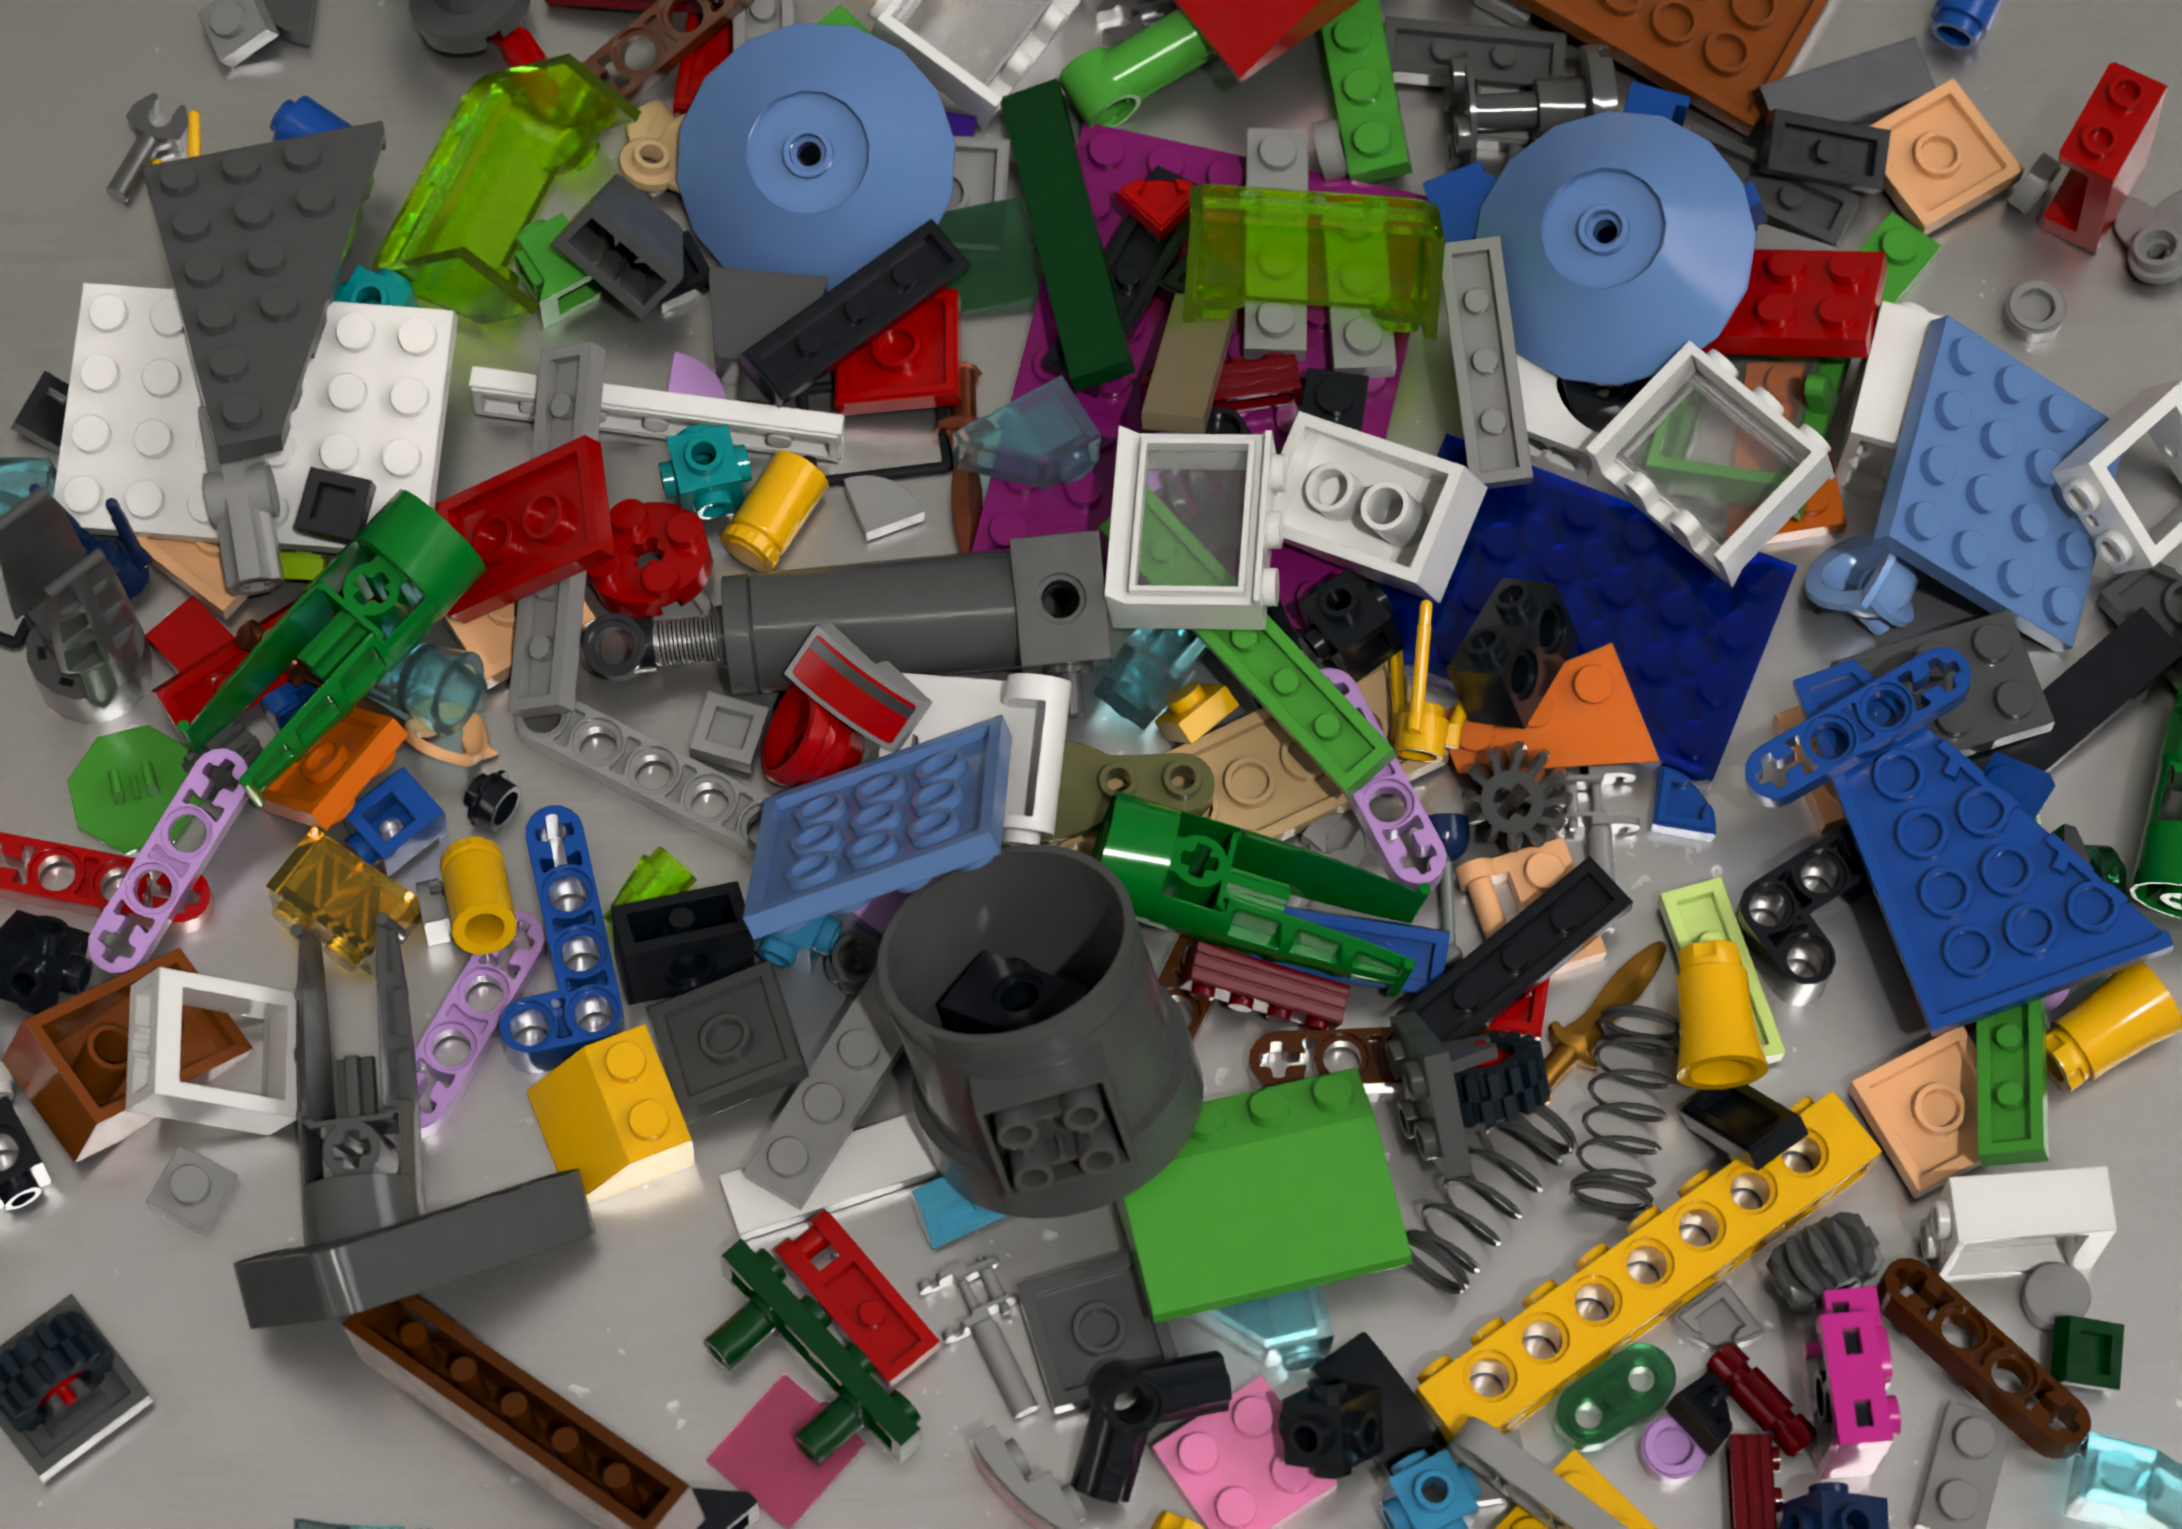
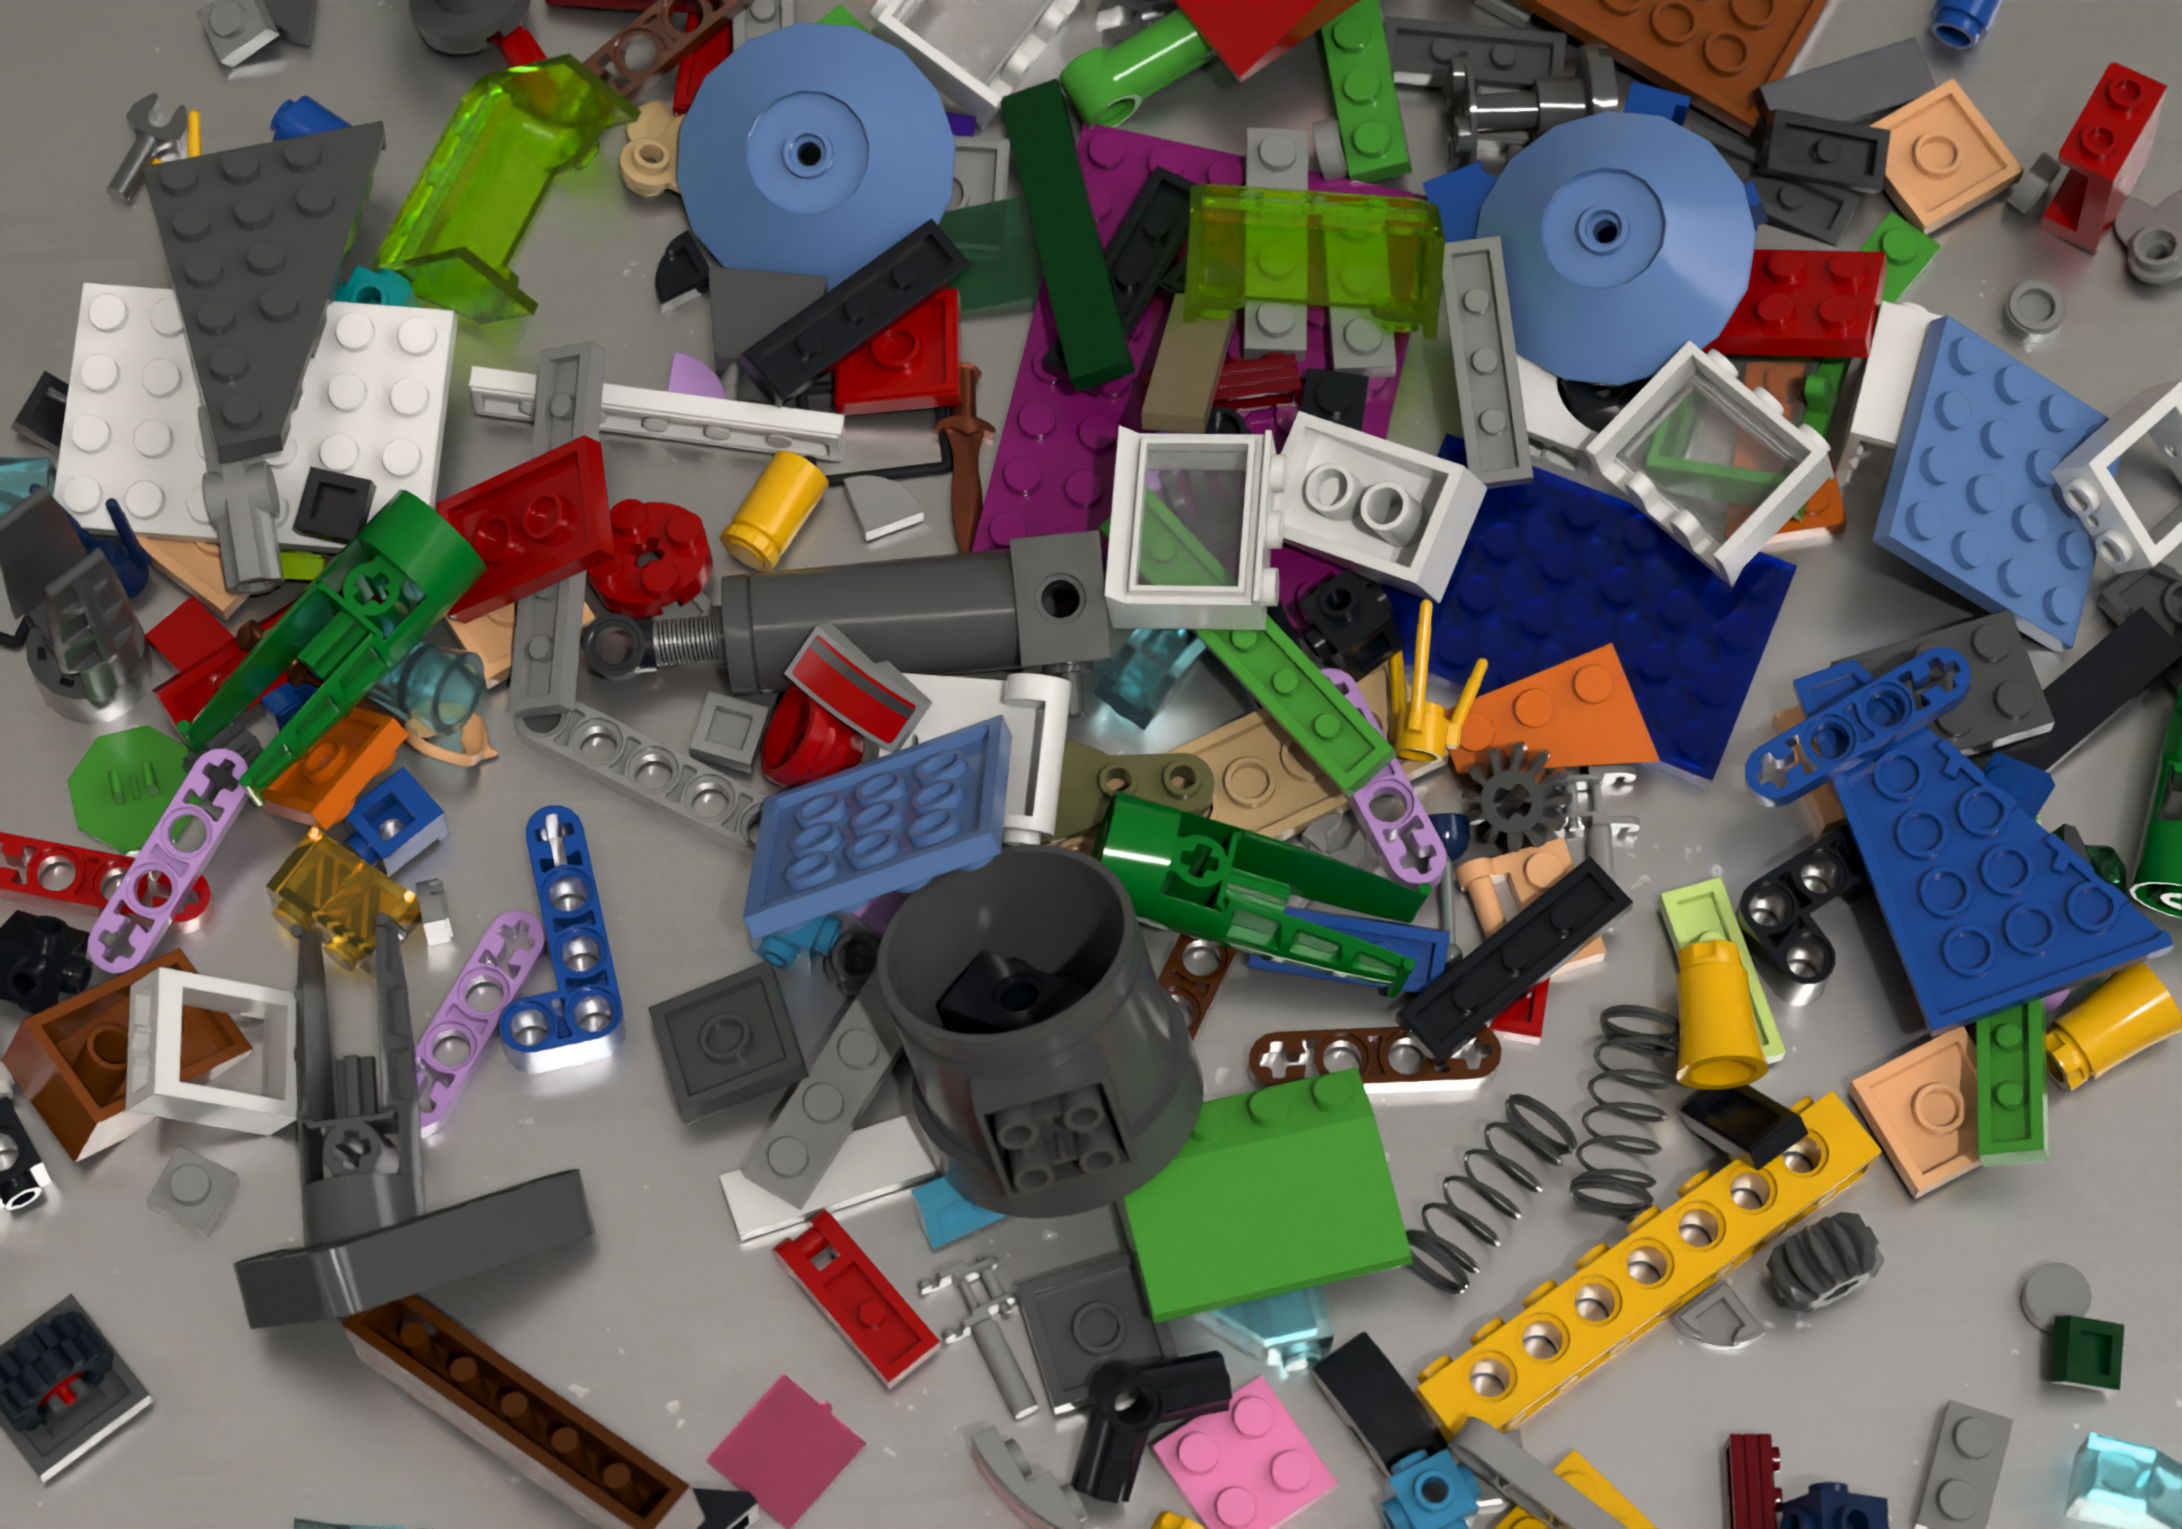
yellow piece [440,836,517,955] -> none
black plate [463,770,521,831] -> none
bright green window [514,213,603,330] -> none
yellow slope [526,1024,695,1204] -> none
dark grey torso [552,174,684,320] -> none
clear neon green cone [603,846,697,927] -> none
black brick [611,881,755,1005] -> none
teal brick [658,424,752,520] -> none
dark green plate [704,1238,921,1467] -> none
clear light blue slope [953,375,1101,489] -> none
red tile [1116,178,1204,240] -> none
yellow plate [1154,681,1239,744] -> none
dark red piece [1179,941,1350,1031] -> none
black brick [1279,1376,1384,1479] -> none
dark grey plate [1385,1011,1550,1180] -> none
black brick [1446,577,1579,729] -> none
pearl gold sword [1544,941,1667,1105] -> none
clear green plate [1554,1343,1676,1452] -> none
lavender tile [1638,1414,1707,1485] -> none
blue tile [1650,766,1716,843] -> none
black tile [1664,1369,1733,1457] -> none
dark red axle [1706,1342,1817,1457] -> none
dark pink piece [1801,1286,1901,1479] -> none
light blue helmet [1804,526,1919,636] -> none
reddish brown beam [1876,1258,2091,1460] -> none
white window [1920,1166,2117,1279] -> none

